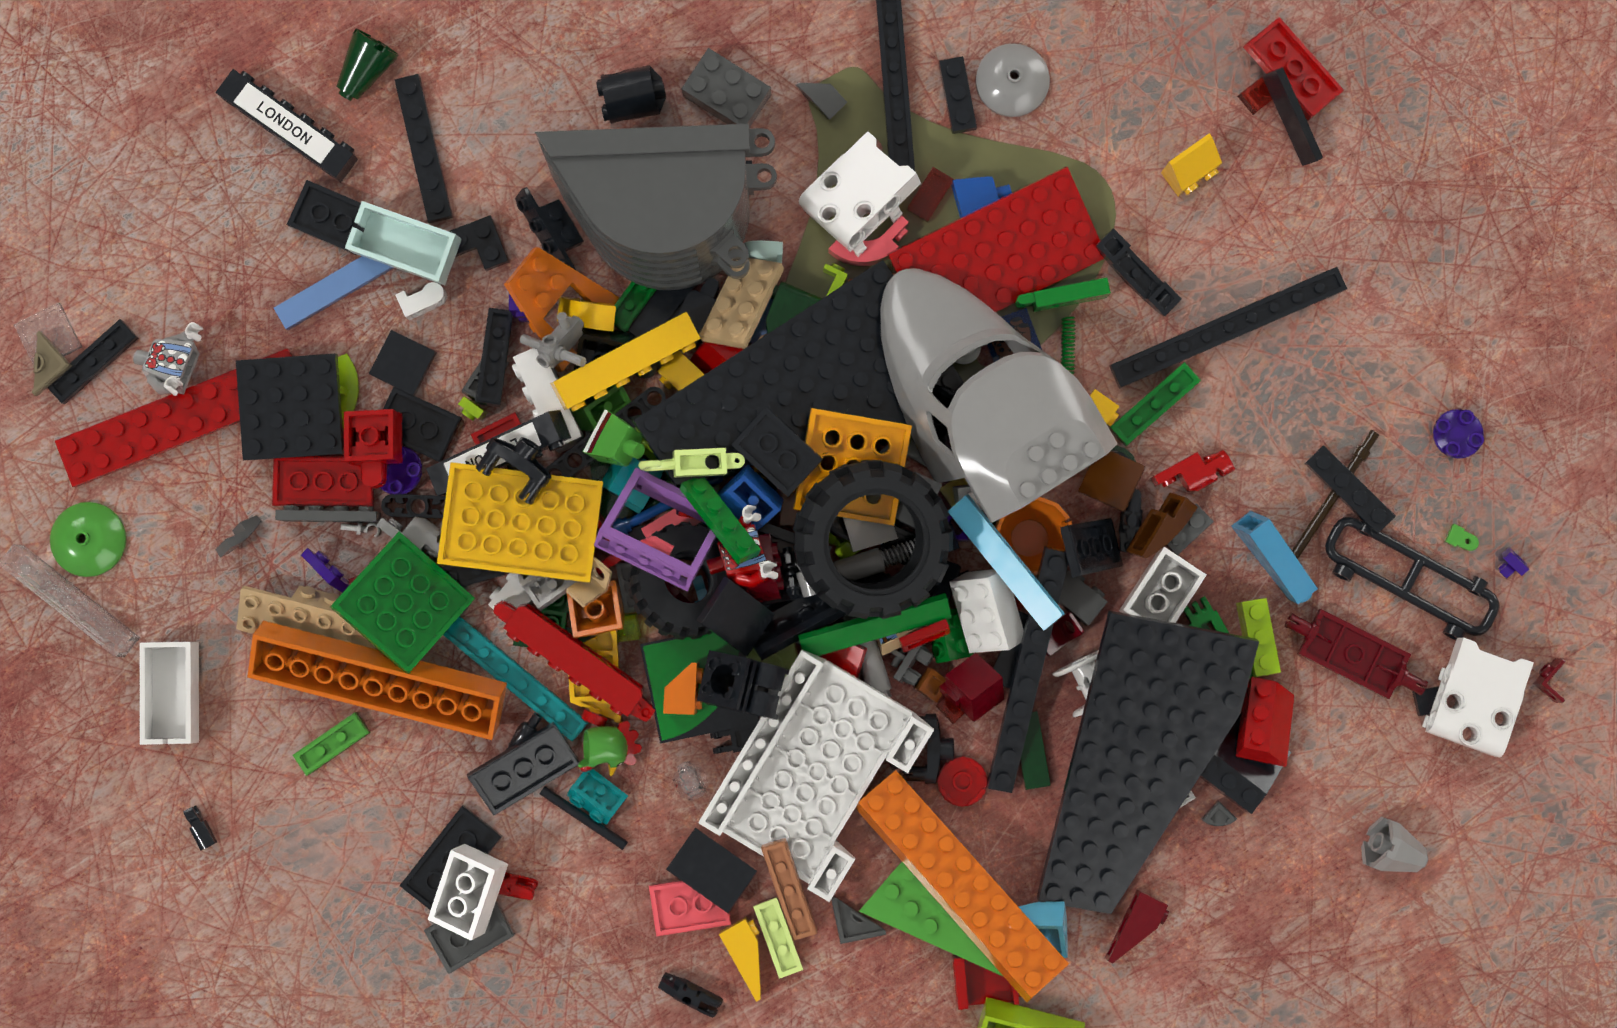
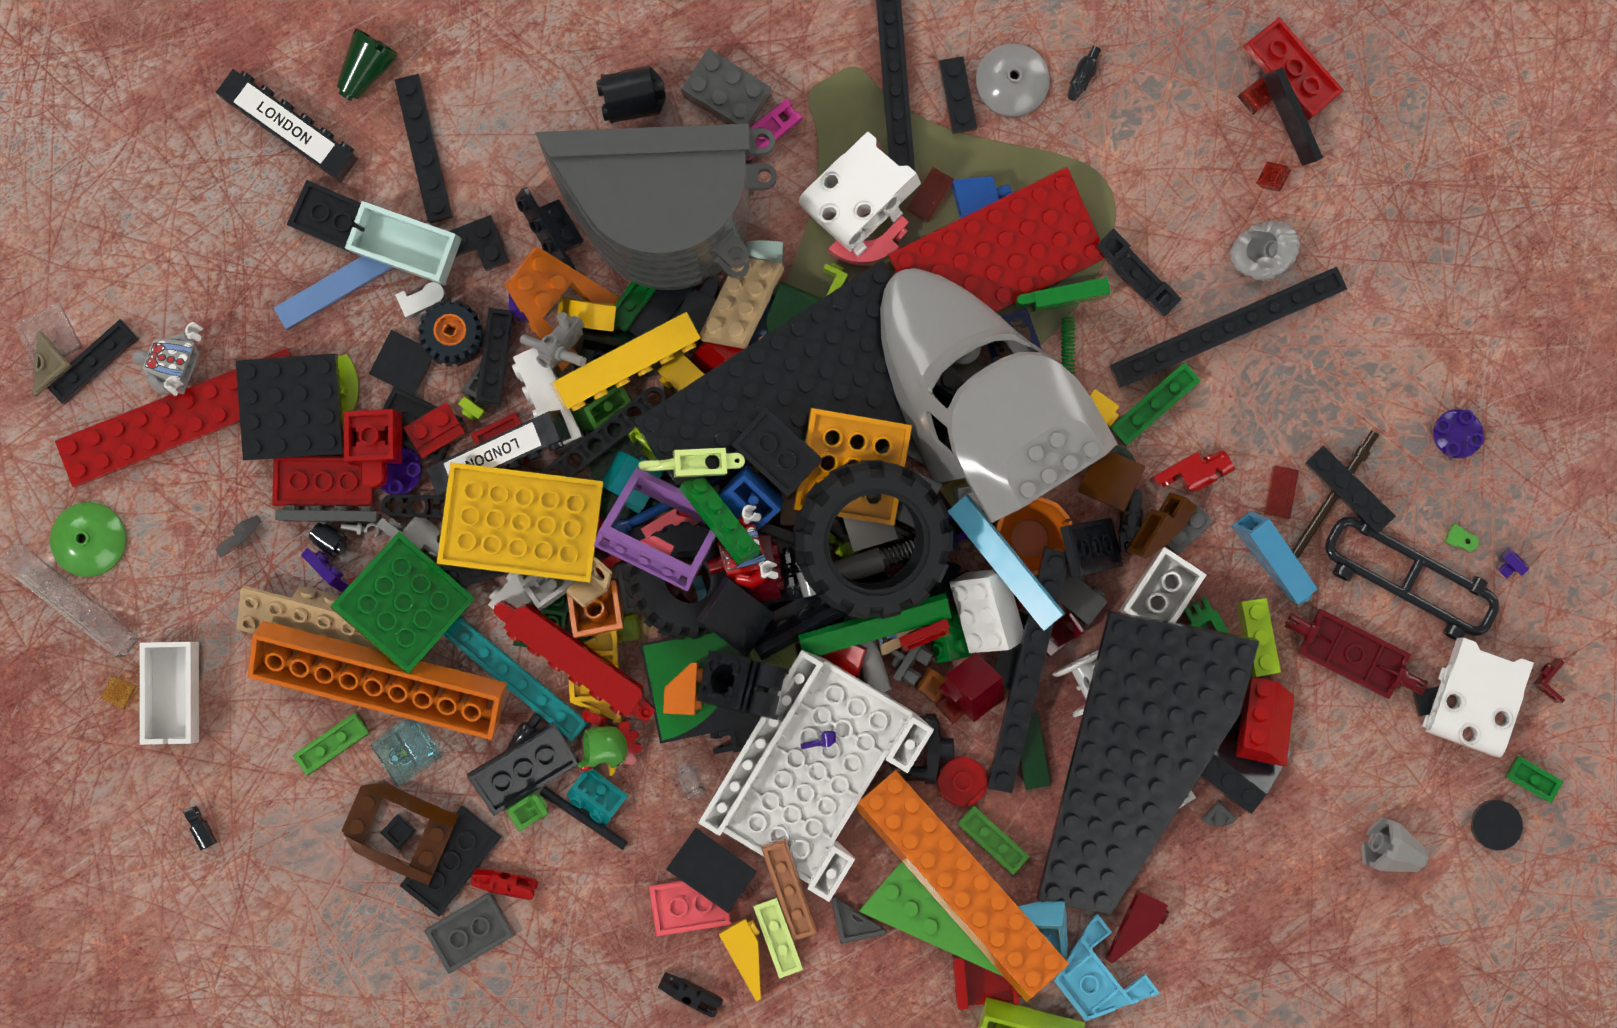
white brick [428,844,508,940] -> none
black connector [476,437,551,505] -> none
bright green torso [583,409,645,467] -> none
dark grey slope [795,82,847,119] -> none
yellow slope [1161,133,1222,196] -> none
none -> clear yellow plate [100,676,137,709]
none -> black brick [308,522,348,557]
none -> reddish brown wedge [341,782,459,885]
none -> clear light blue slope [370,719,442,787]
none -> black tile [380,814,417,850]
none -> red plate [403,402,466,459]
none -> black wheel [418,300,483,367]
none -> bright green bracket [505,793,548,832]
none -> dark pink plate [747,99,804,161]
none -> dark purple hand [801,731,836,750]
none -> bright green tile [957,805,1030,875]
none -> medium azure wing [1053,913,1160,1021]
none -> black piece [1067,46,1101,101]
none -> light grey piece [1230,220,1300,280]
none -> clear red plate [1256,162,1291,192]
none -> clear red plate [1264,465,1299,519]
none -> black tile [1471,800,1523,851]
none -> green plate [1504,756,1564,803]

